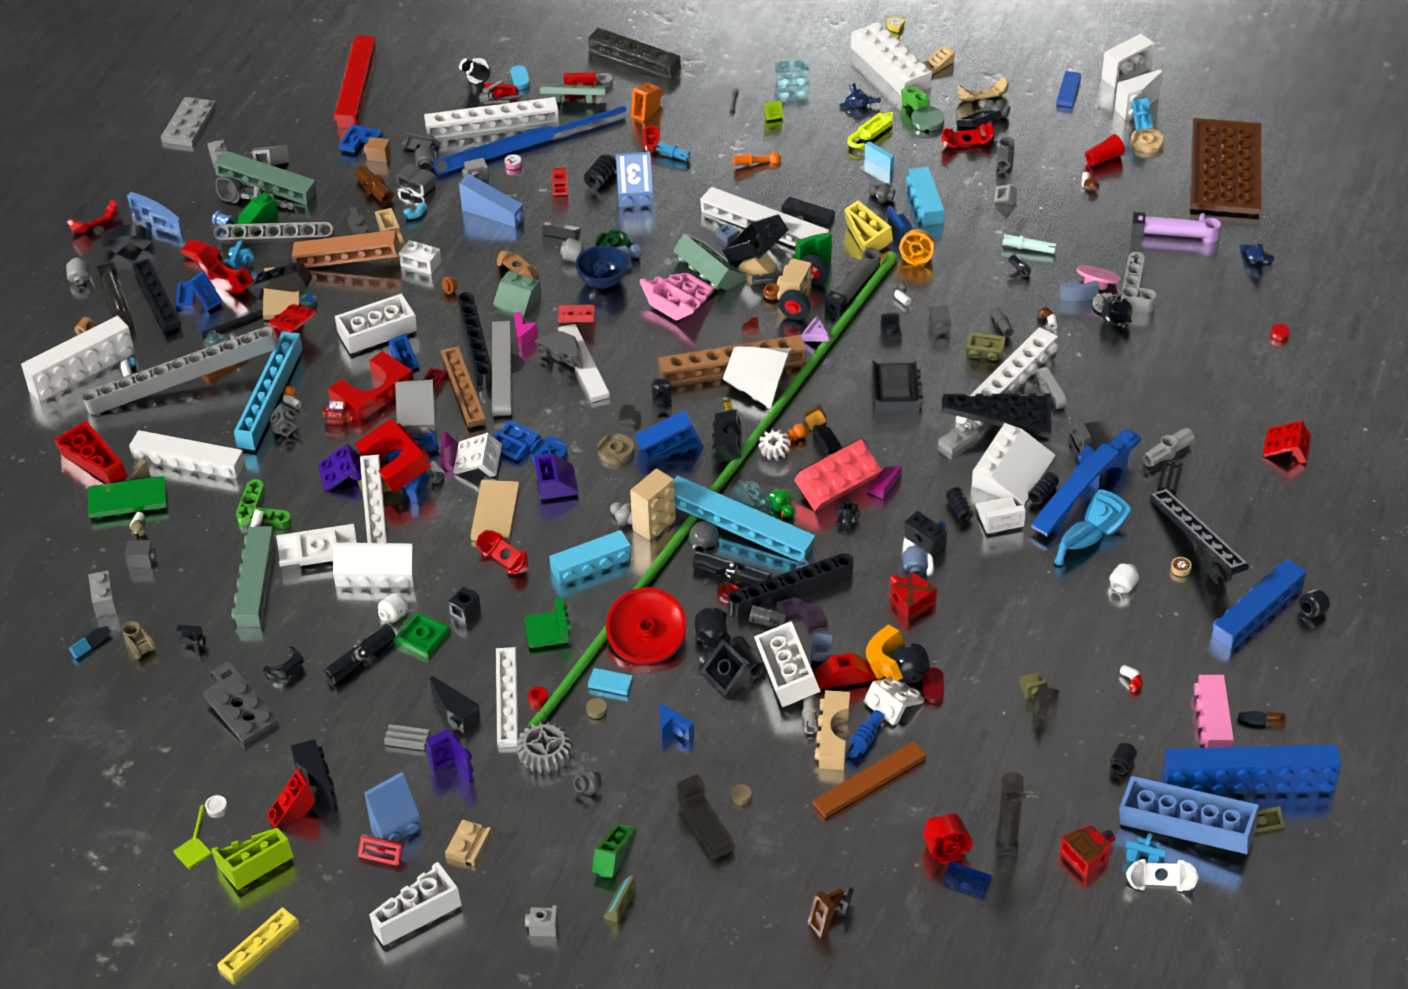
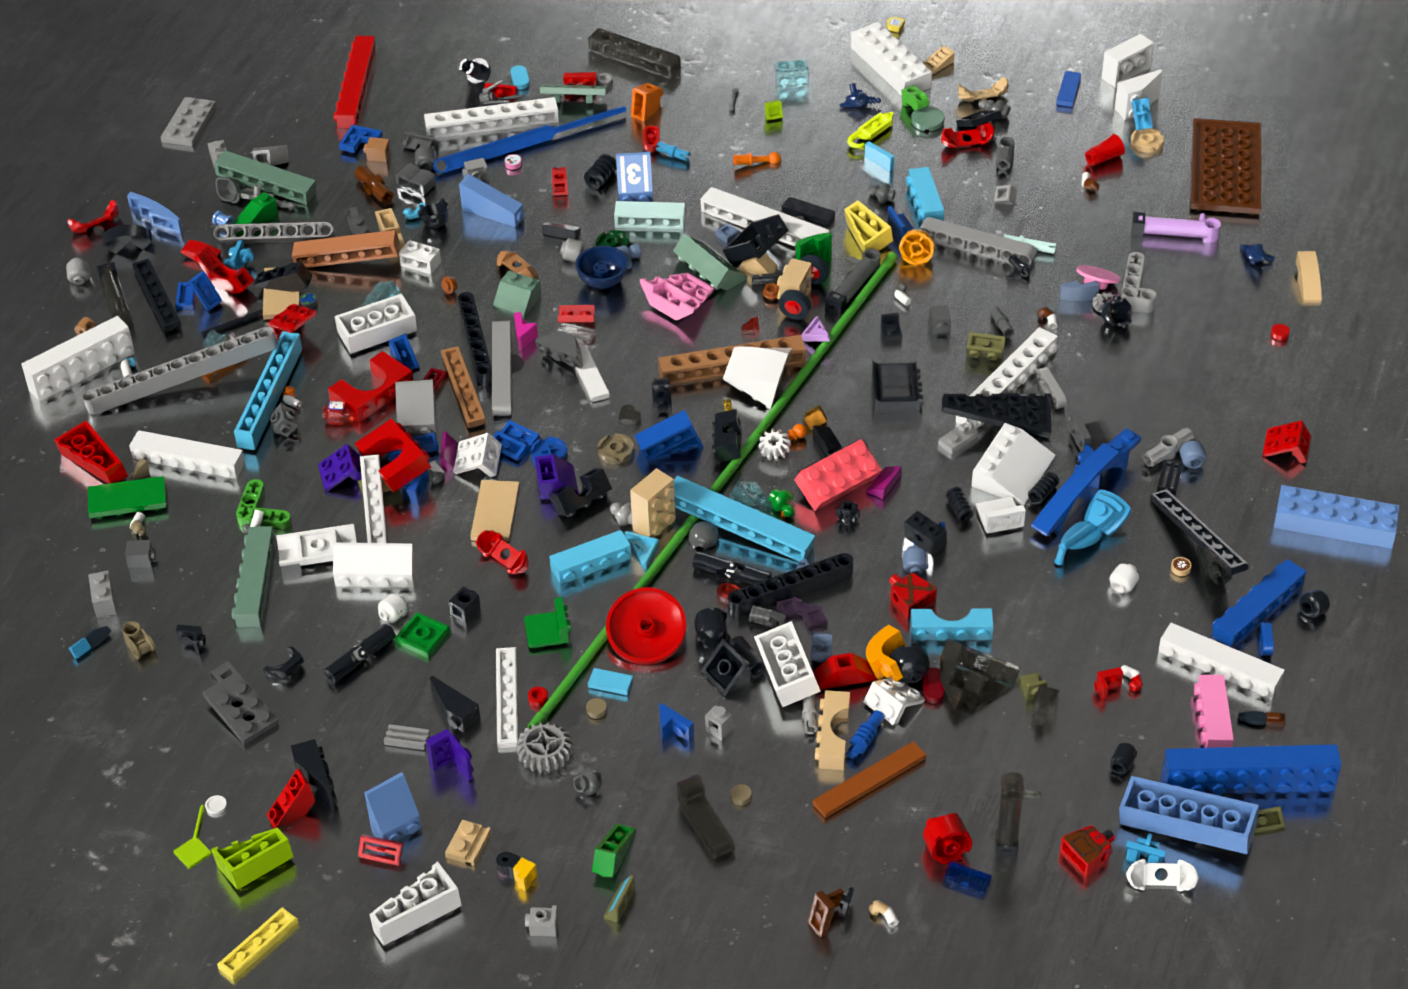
none -> clear light blue bracket [361,280,402,307]
none -> black cap [418,198,449,229]
none -> leg [496,852,538,891]
none -> black arch [549,468,612,517]
none -> clear tile [557,323,595,346]
none -> light aqua brick [614,201,685,230]
none -> medium azure tile [625,531,659,569]
none -> light grey brick [705,705,734,741]
none -> arm [869,900,899,927]
none -> medium azure arch [910,608,993,641]
none -> light grey beam [919,217,1037,265]
none -> clear smoke brick [940,639,1021,714]
none -> red bracket [1094,667,1123,700]
none -> white brick [1159,623,1285,699]
none -> sand blue head [1180,440,1207,469]
none -> blue beam [1259,622,1274,656]
none -> medium blue brick [1274,485,1399,549]
none -> tan slope [1296,251,1322,303]

